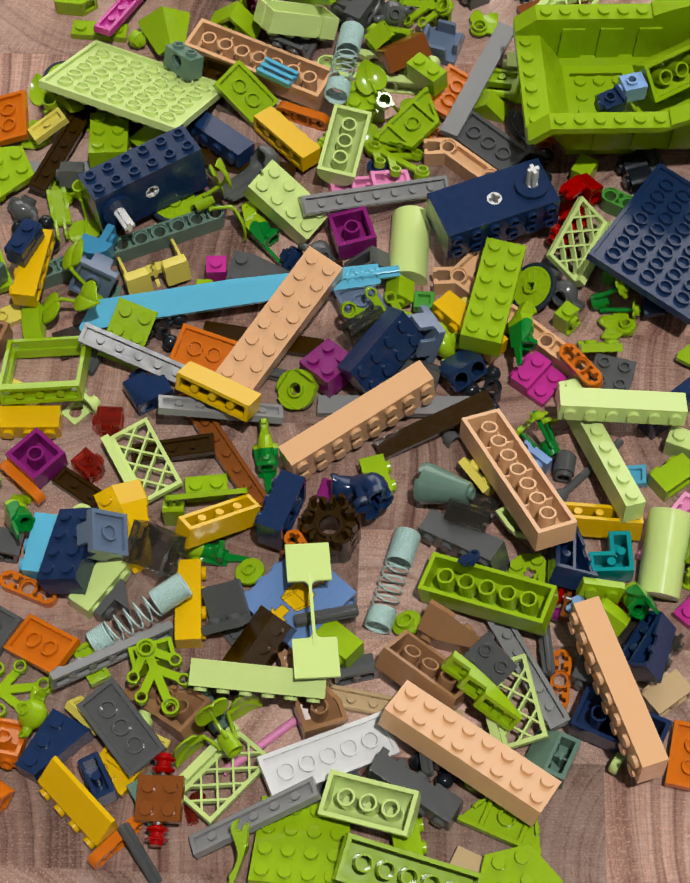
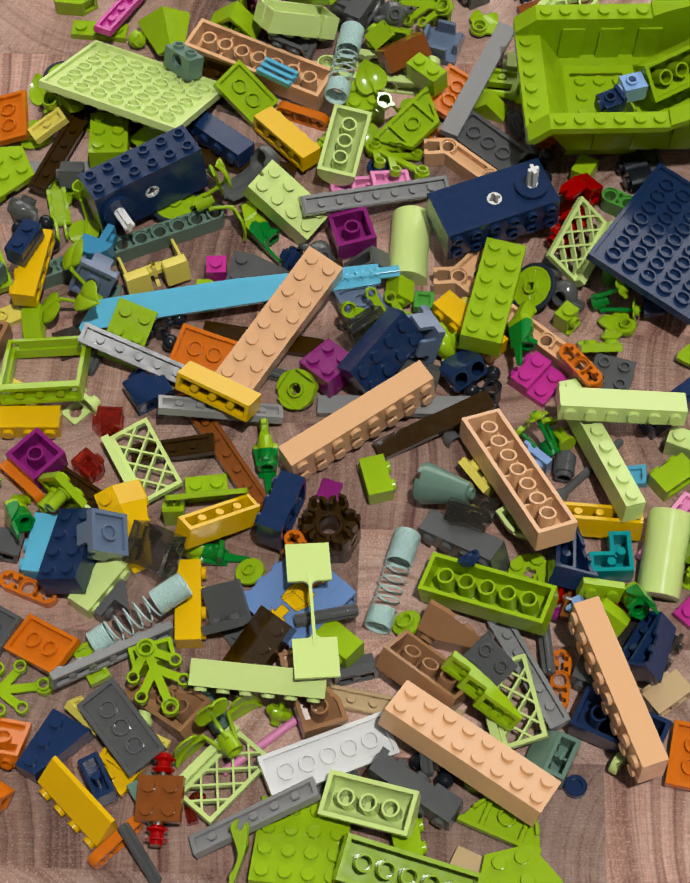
lime piece [17,686,49,738] -> none
dark blue animal [330,472,394,521] -> none
none -> lime plate [36,471,88,513]
none -> lime piece [266,701,293,727]
none -> lime piece [552,426,576,451]
none -> dark blue tile [564,775,587,799]

